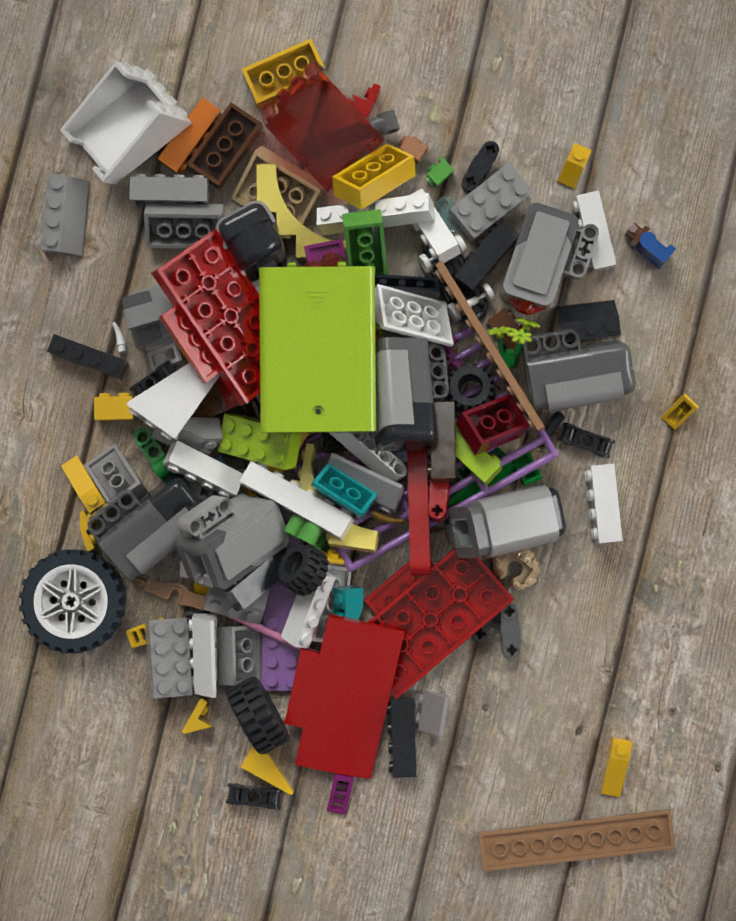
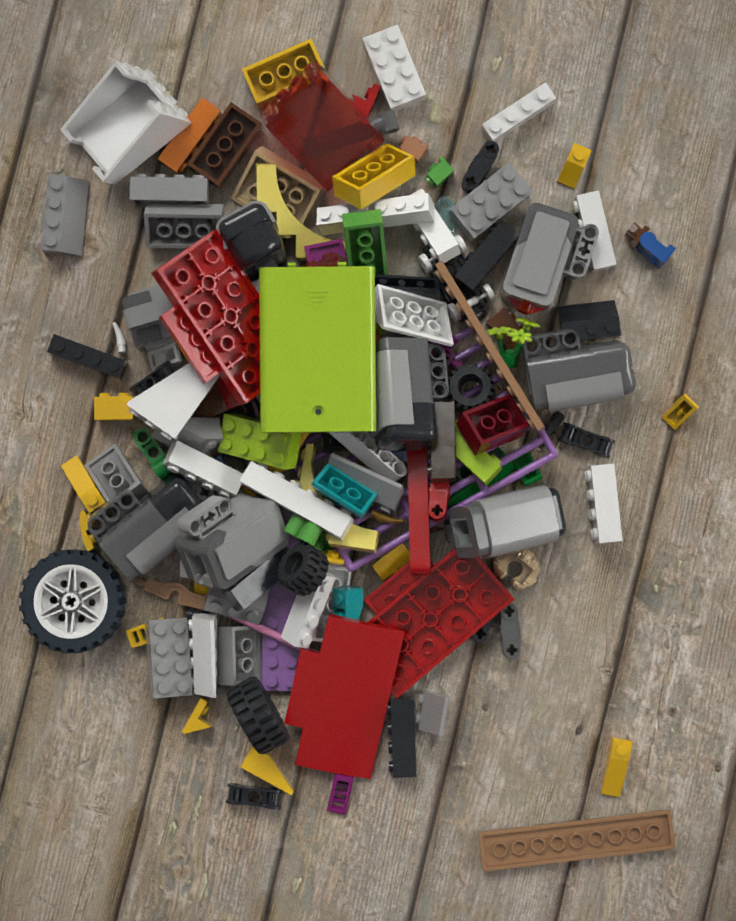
none -> white brick [362,24,426,112]
none -> yellow slope [372,543,410,581]
none -> white brick [481,82,556,142]

